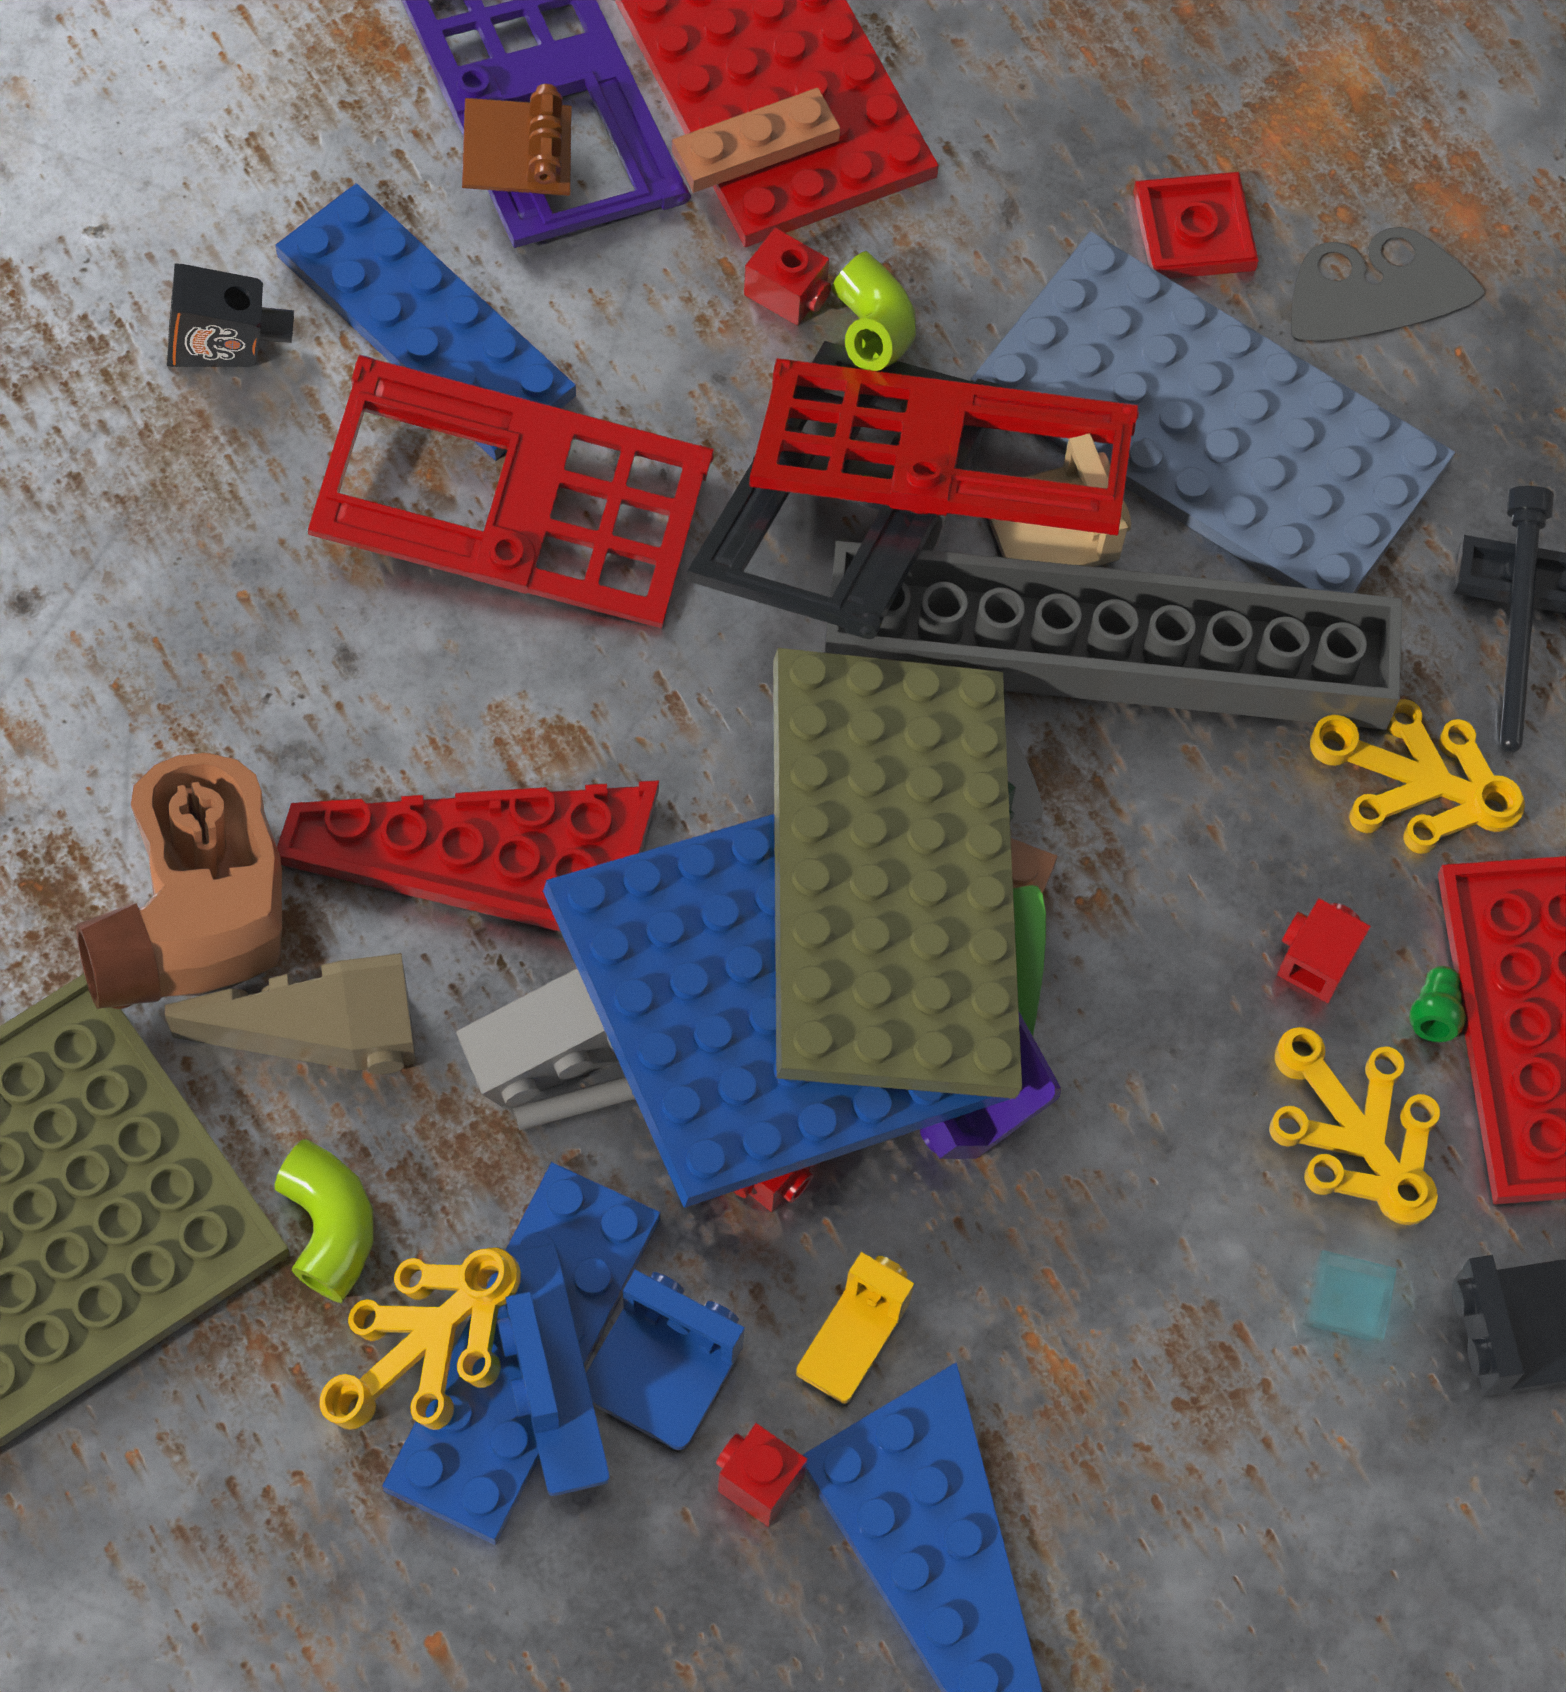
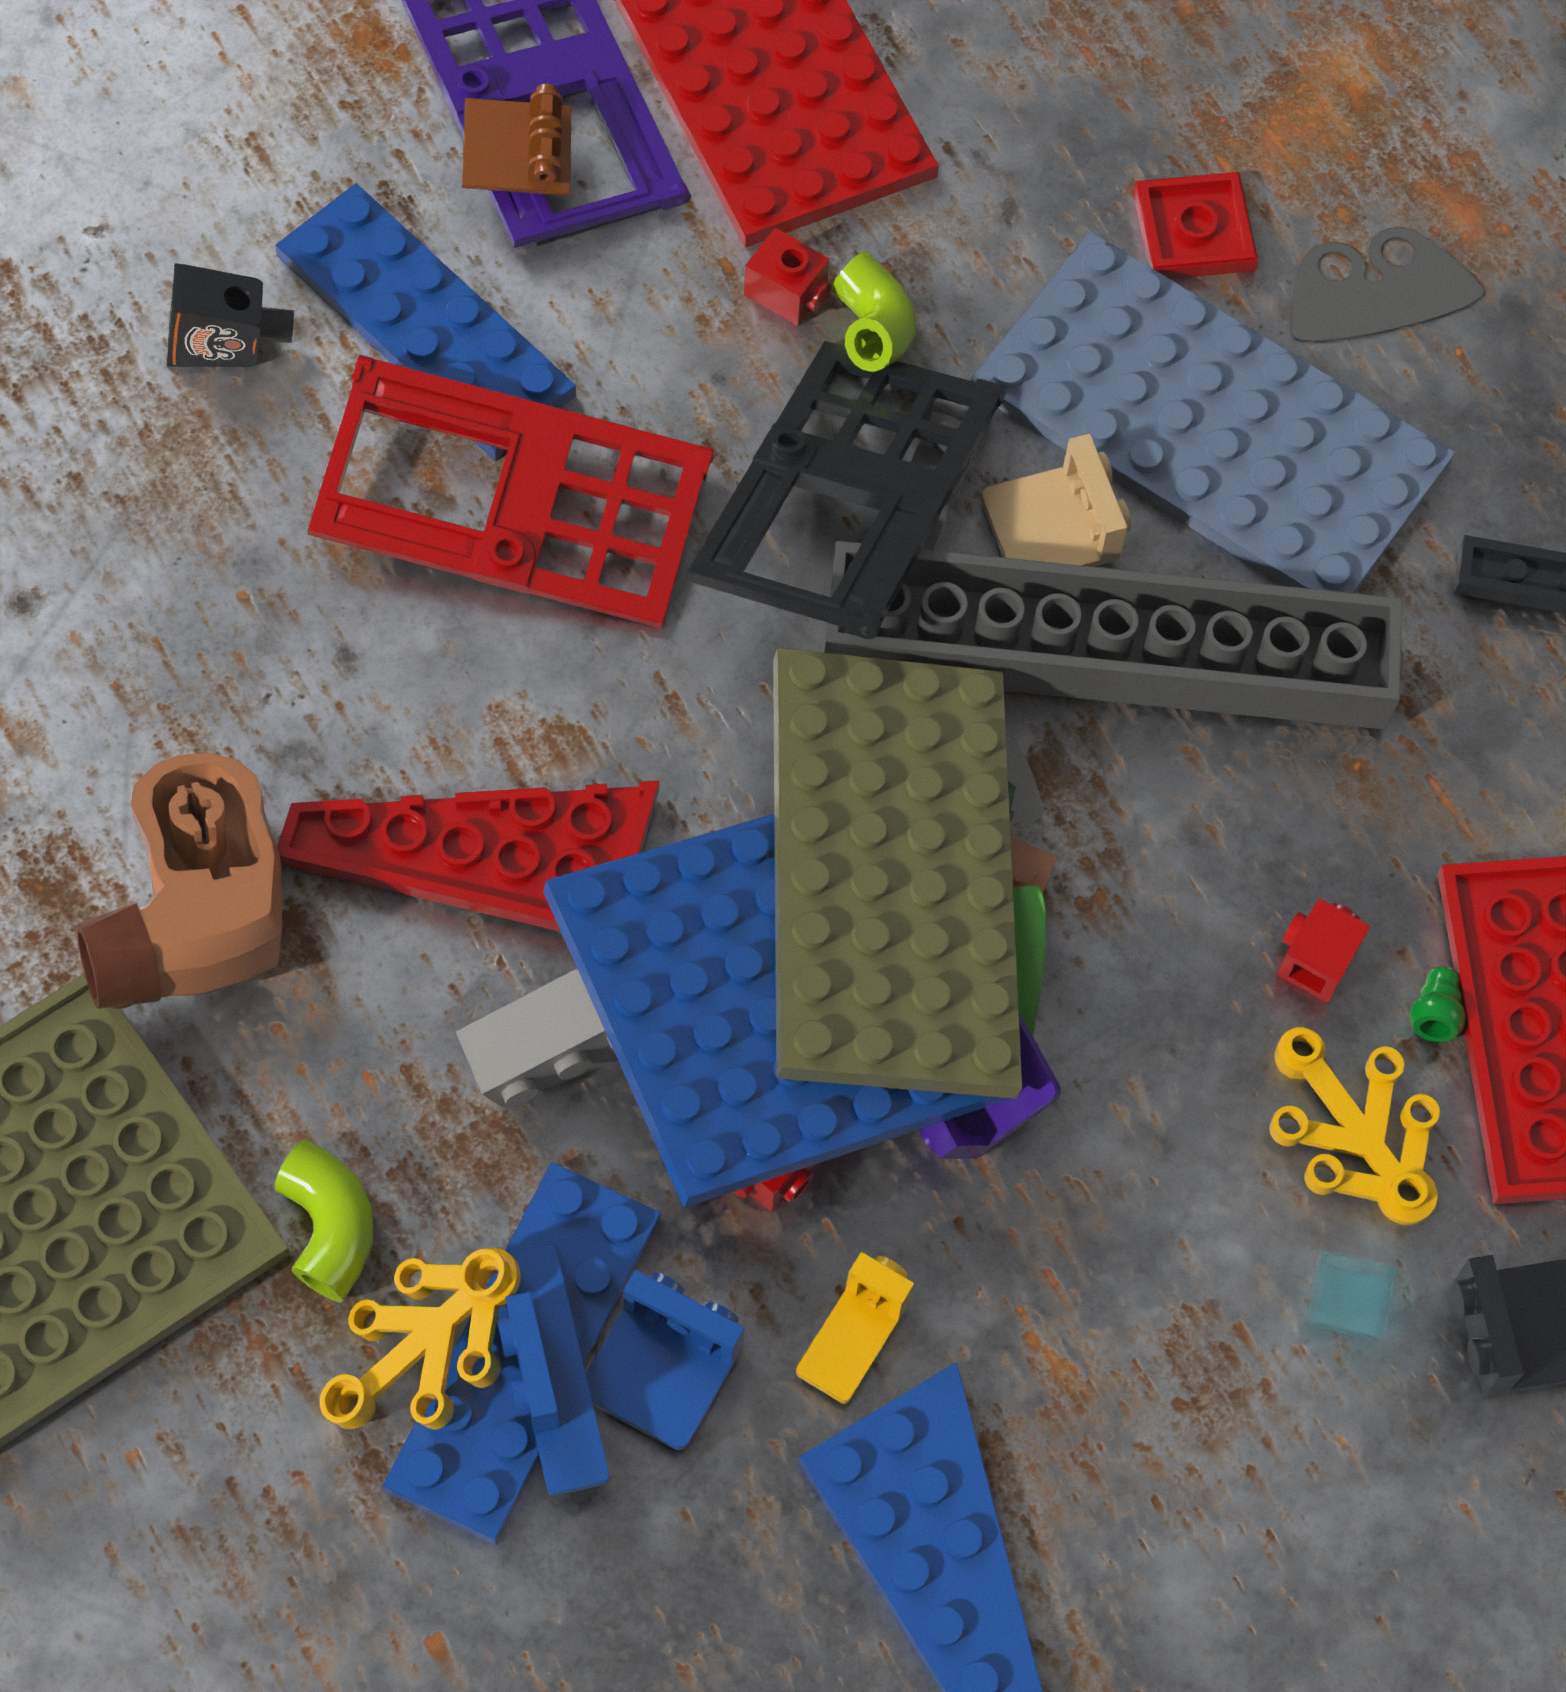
dark tan wedge [164,953,416,1075] -> none
light grey bar [513,1077,635,1131] -> none
nougat plate [672,88,840,193] -> none
red brick [716,1423,808,1527] -> none
red door [749,358,1139,536] -> none
yellow plant [1310,699,1525,854] -> none
black piece [1500,486,1554,753] -> none

